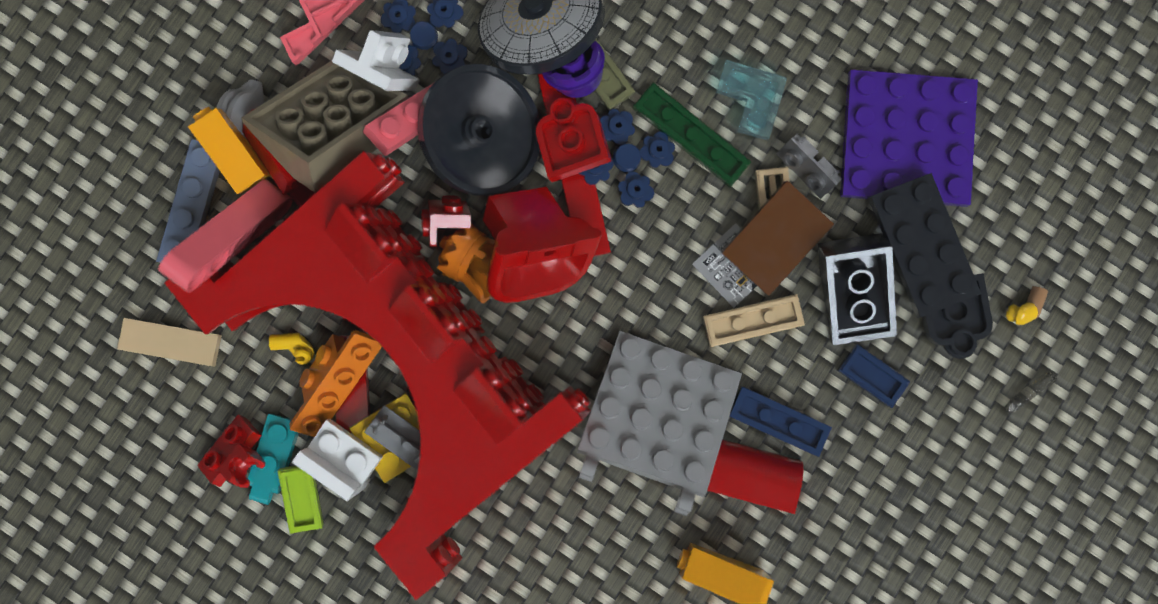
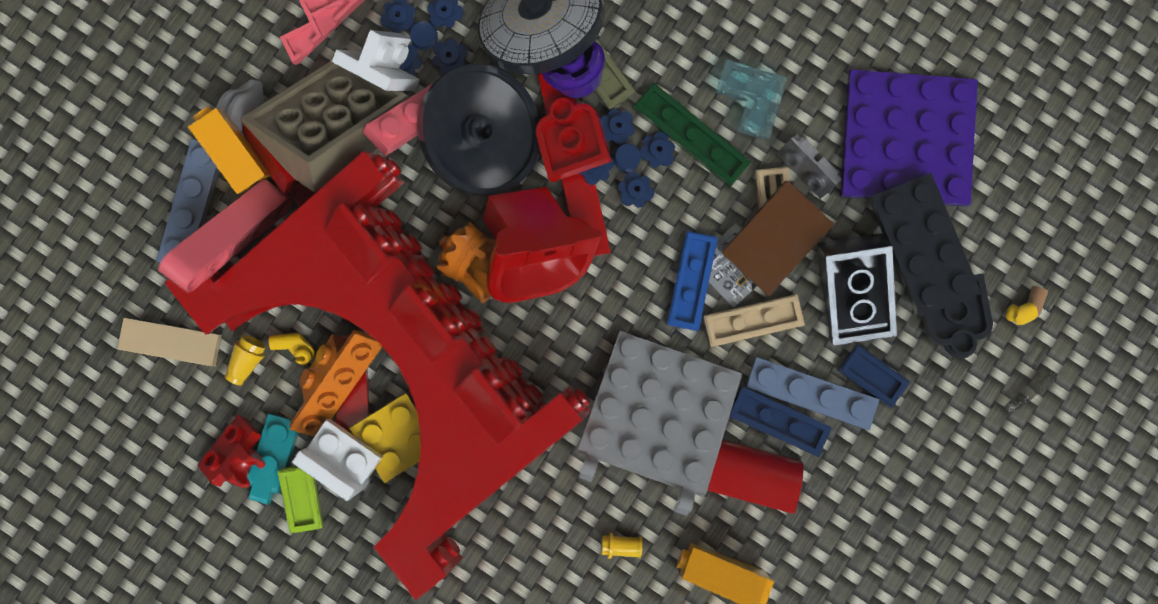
flat silver hinge [364,405,421,471] -> none
red bracket [421,195,471,246] -> none
none -> yellow cone [224,335,266,385]
none -> yellow pin [601,532,642,559]
none -> blue tile [666,231,718,332]
none -> sand blue plate [745,357,879,430]

